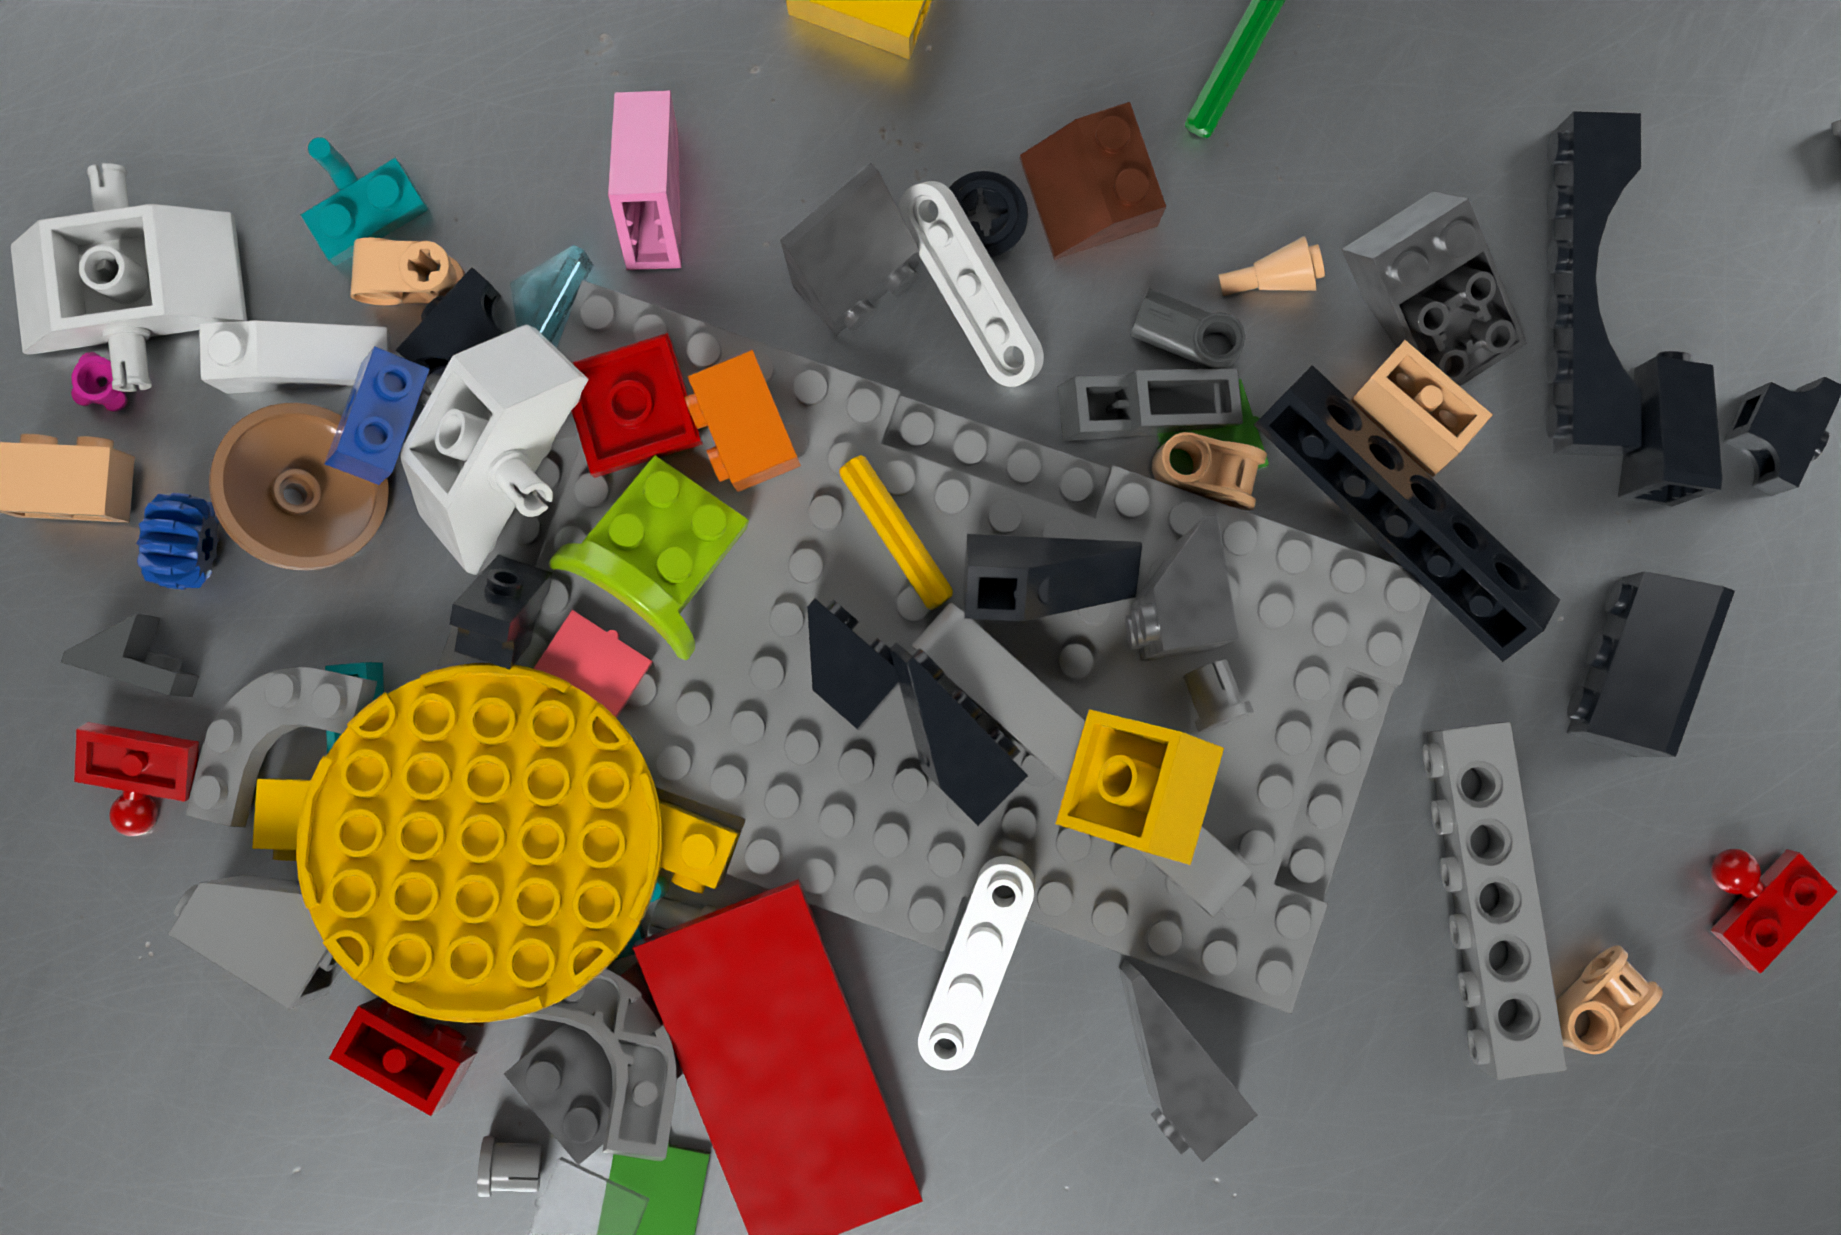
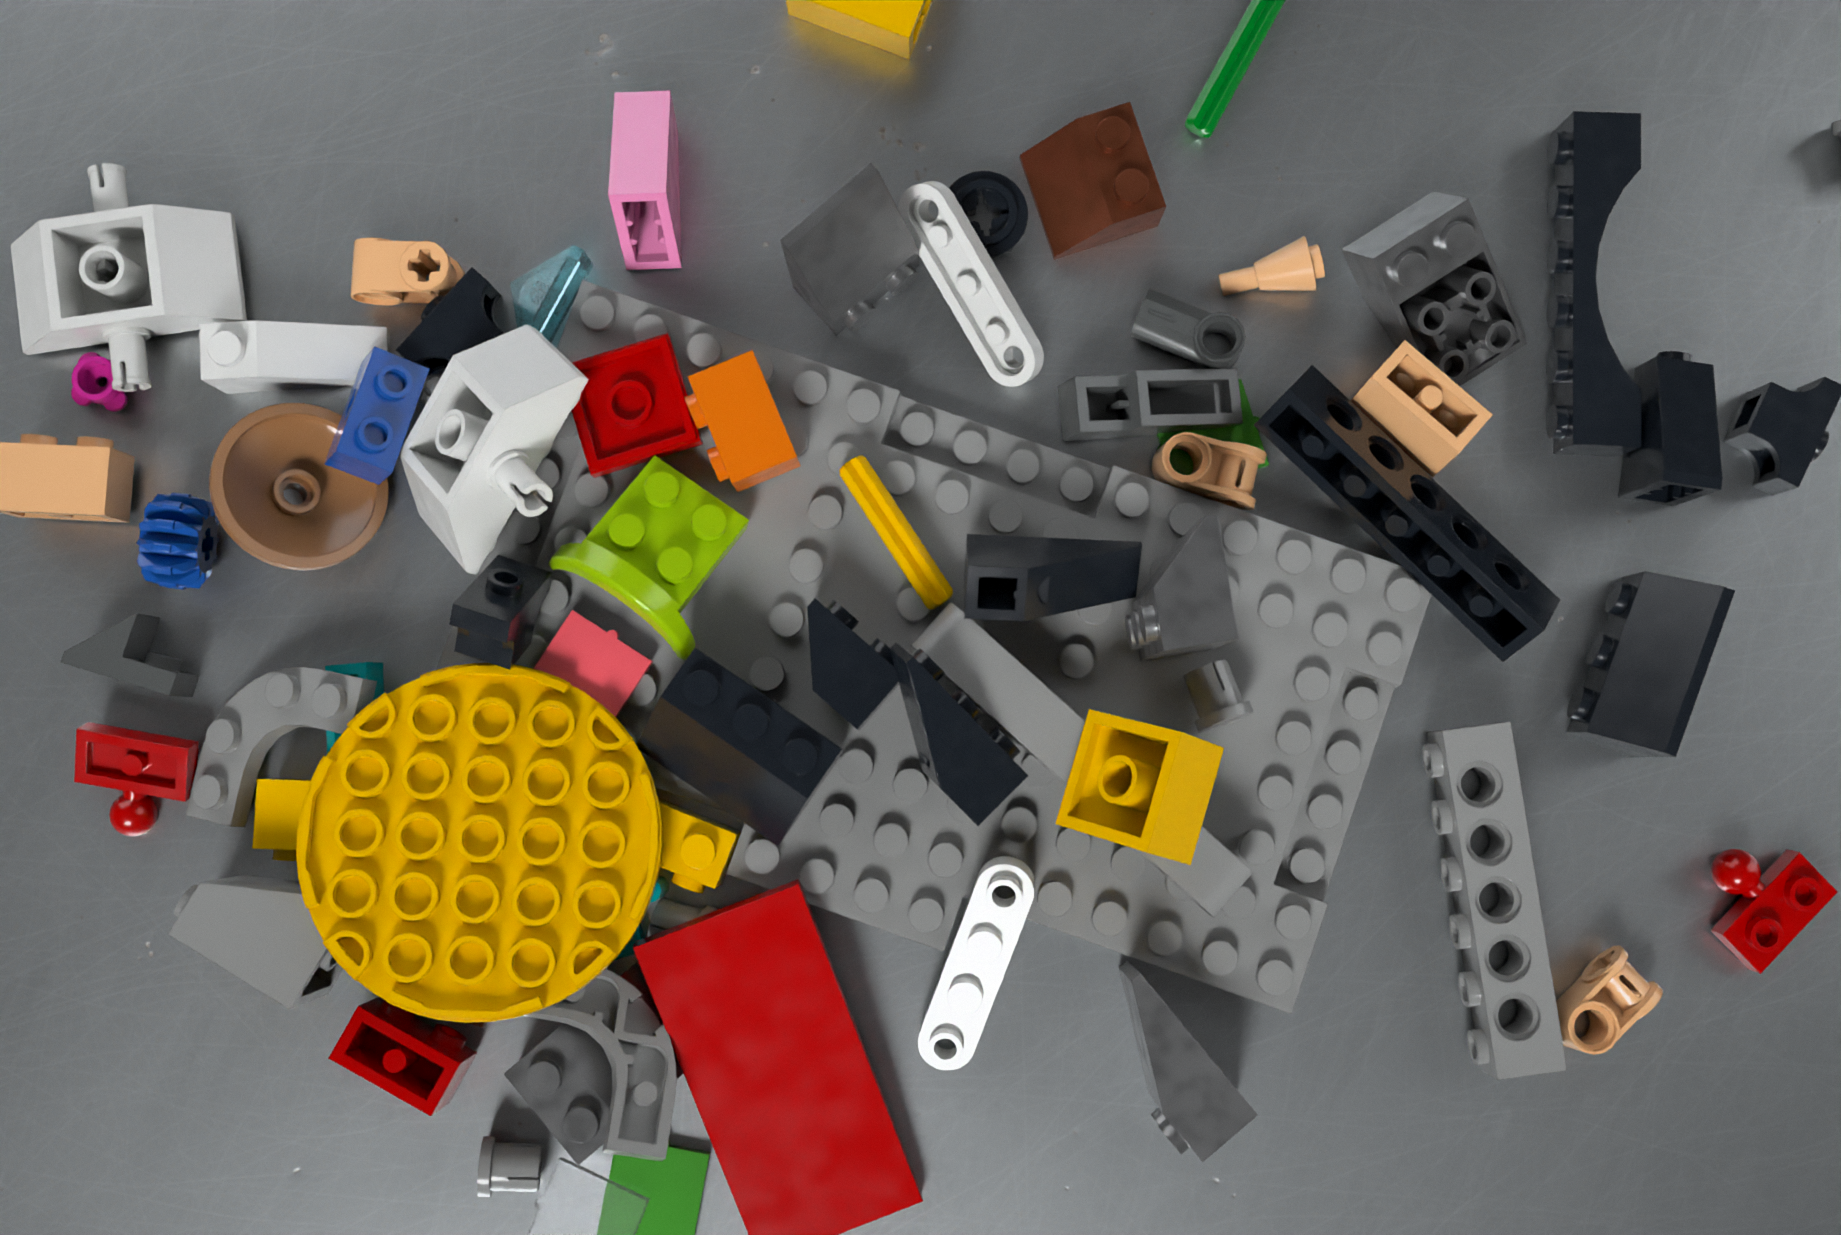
teal plate [300,137,429,266] -> none
none -> black slope [636,648,845,846]

